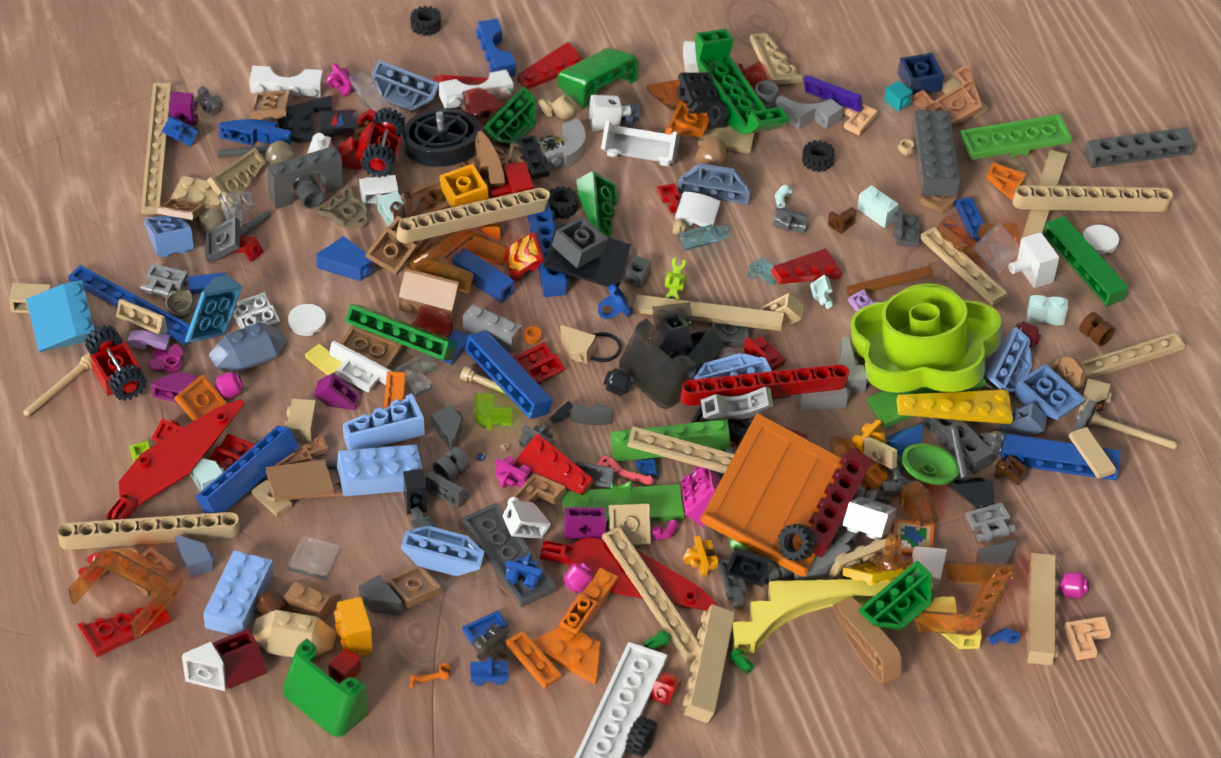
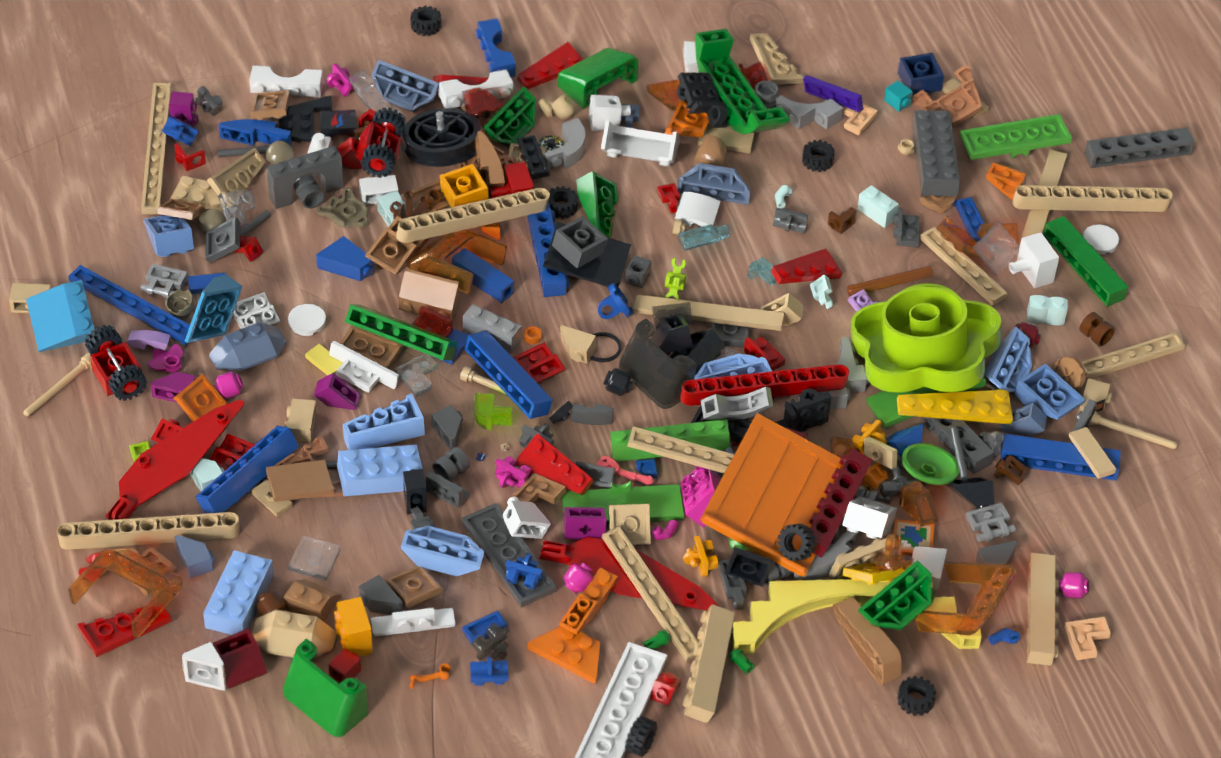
tan slope [116,299,168,335] -> none
orange plate [384,371,407,408] -> none
slope [503,232,545,281] -> none
orange plate [506,631,562,689] -> none
none -> red bracket [174,143,206,172]
none -> white bracket [371,608,455,636]
none -> black plate [775,389,831,432]
none -> black tyre [897,676,936,716]

